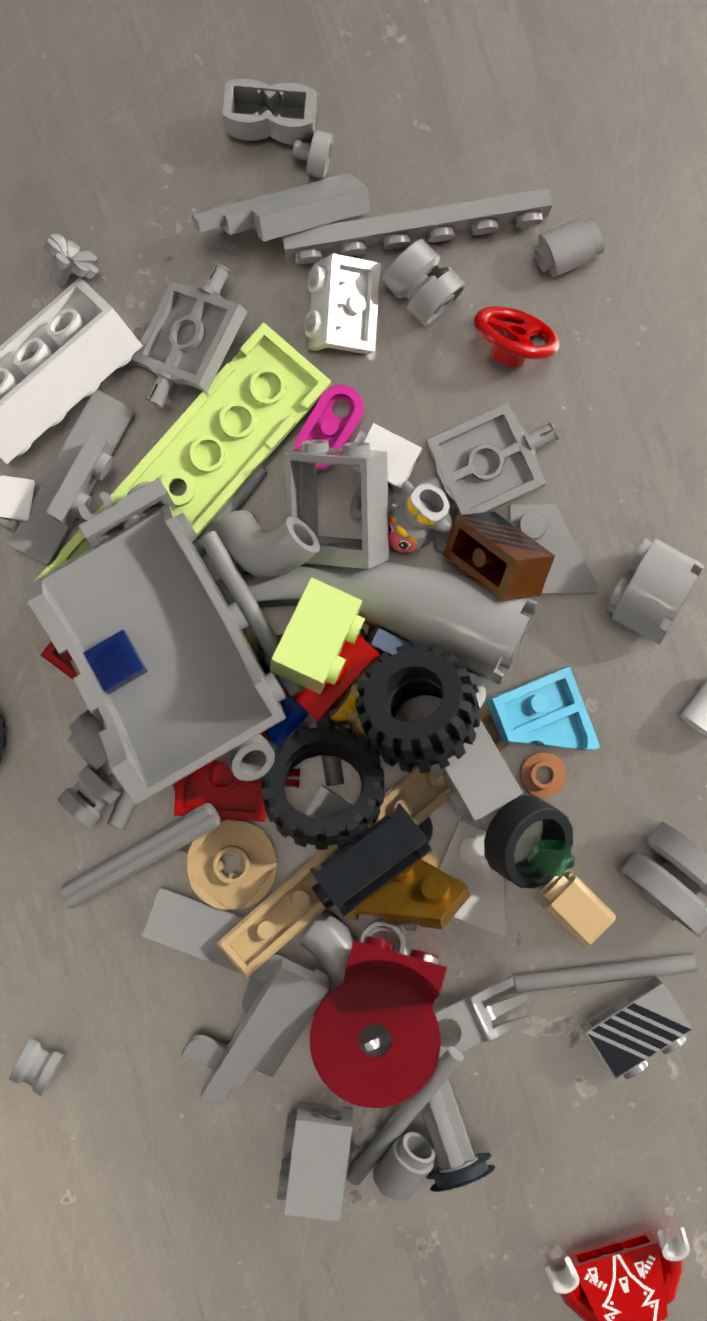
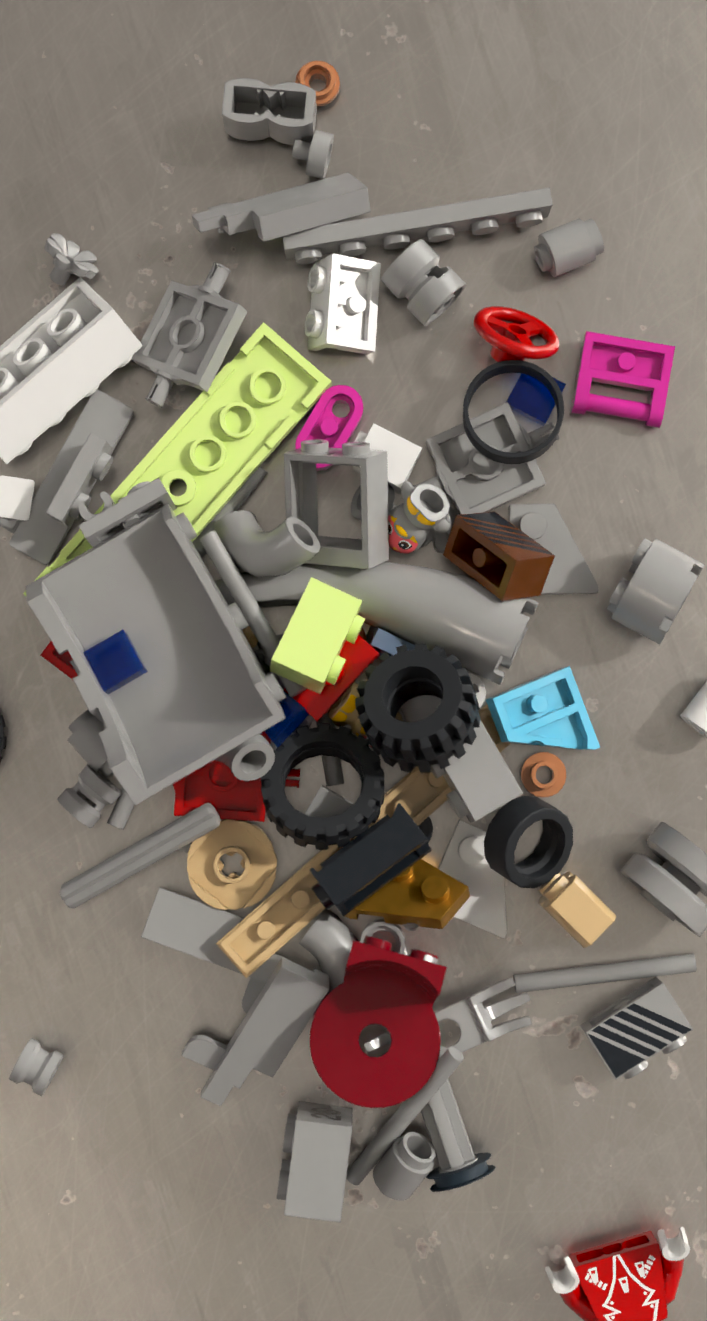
clear green plate [528,840,575,876] -> none
none -> nougat plate [295,61,340,107]
none -> black tyre [463,360,564,464]
none -> clear blue tile [506,374,566,426]
none -> dark pink plate [571,331,675,428]

